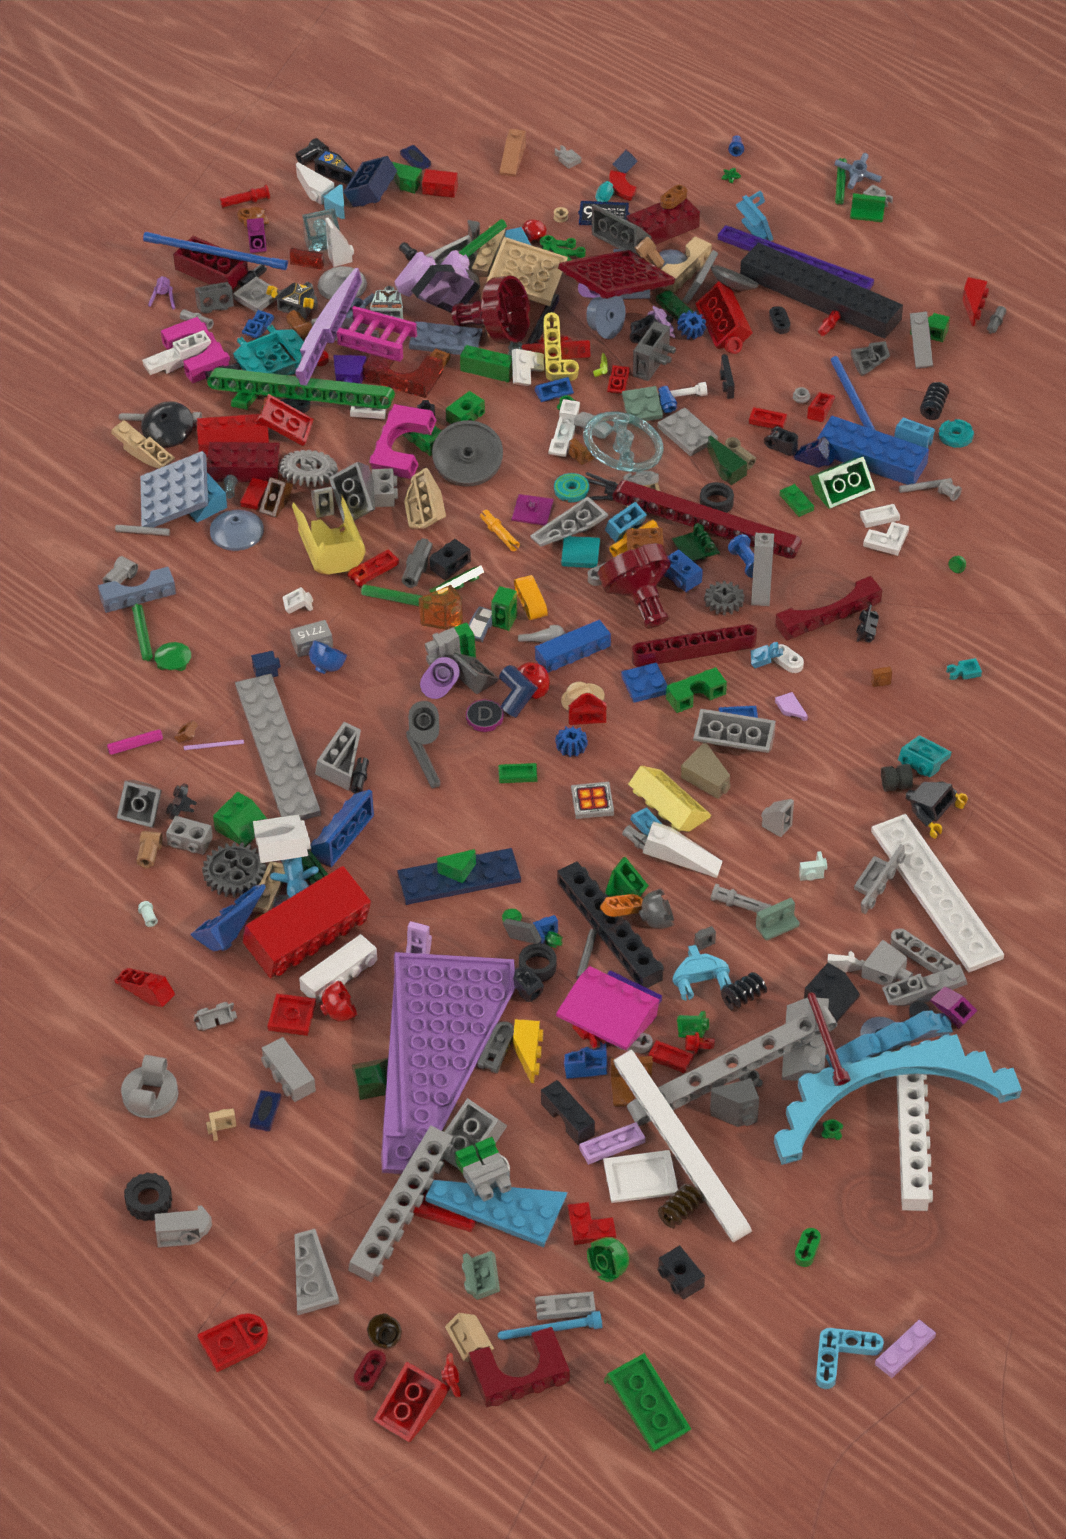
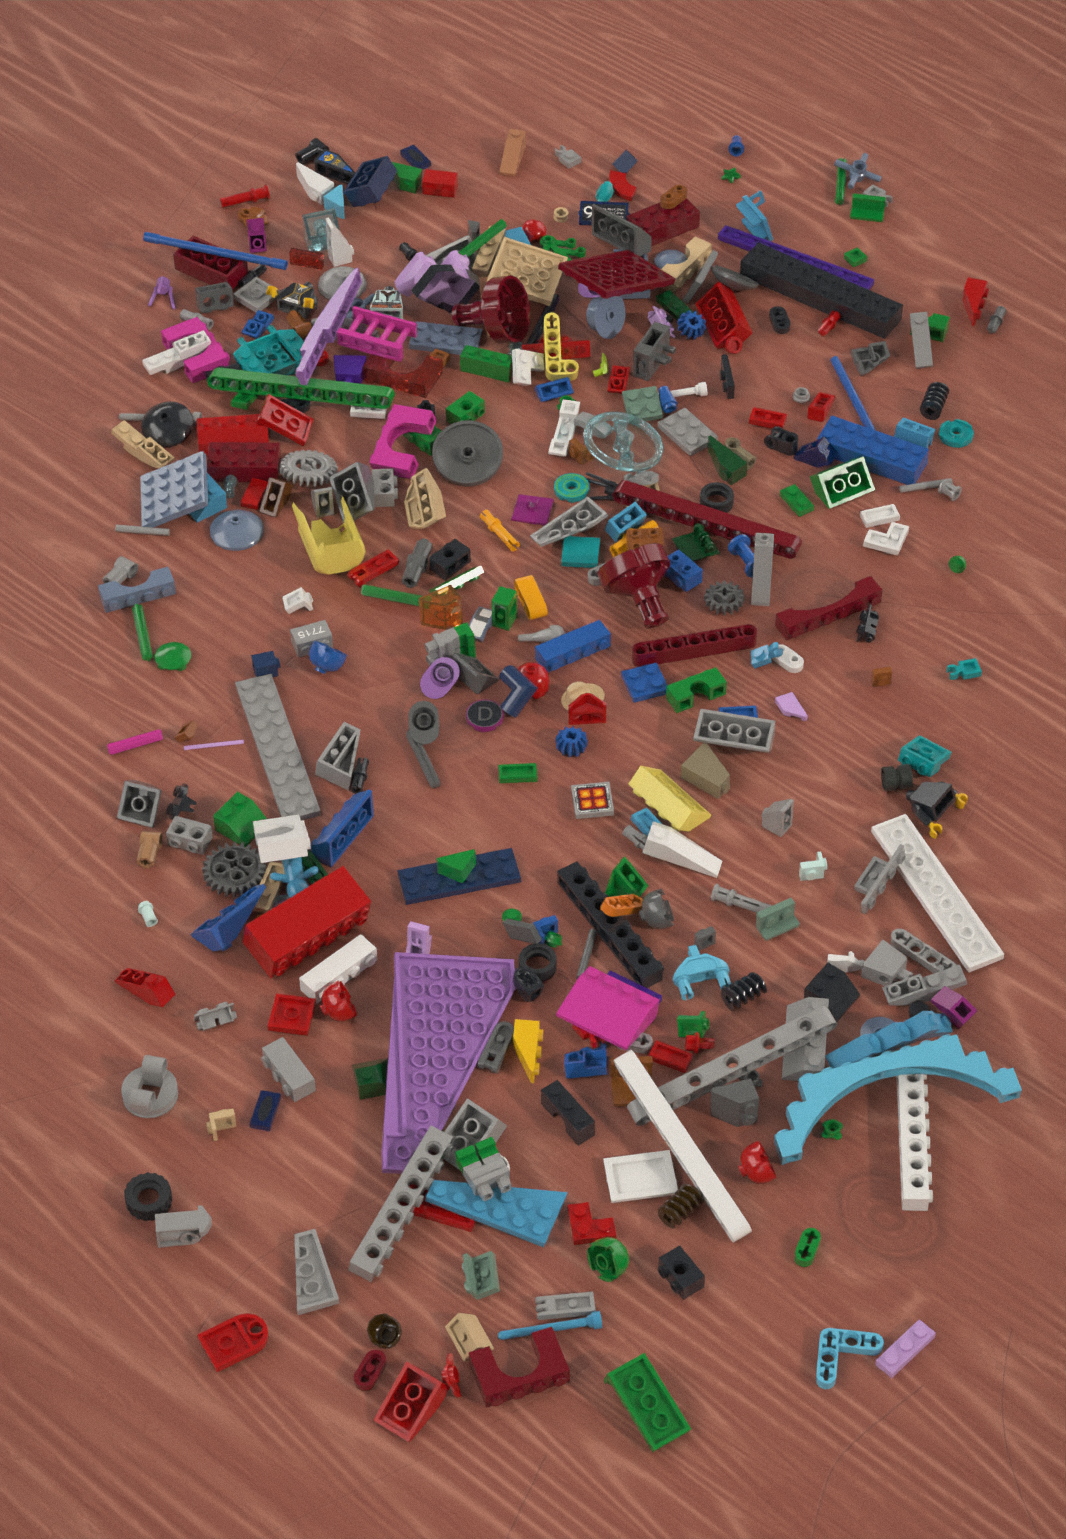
lavender plate [579,1122,645,1165] -> none
black piece [629,315,659,344] -> none
medium nougat piece [634,237,665,269] -> none
dark red piece [808,992,851,1086] -> none
none -> red cylinder [738,1140,777,1184]
none -> green plate [844,247,867,268]

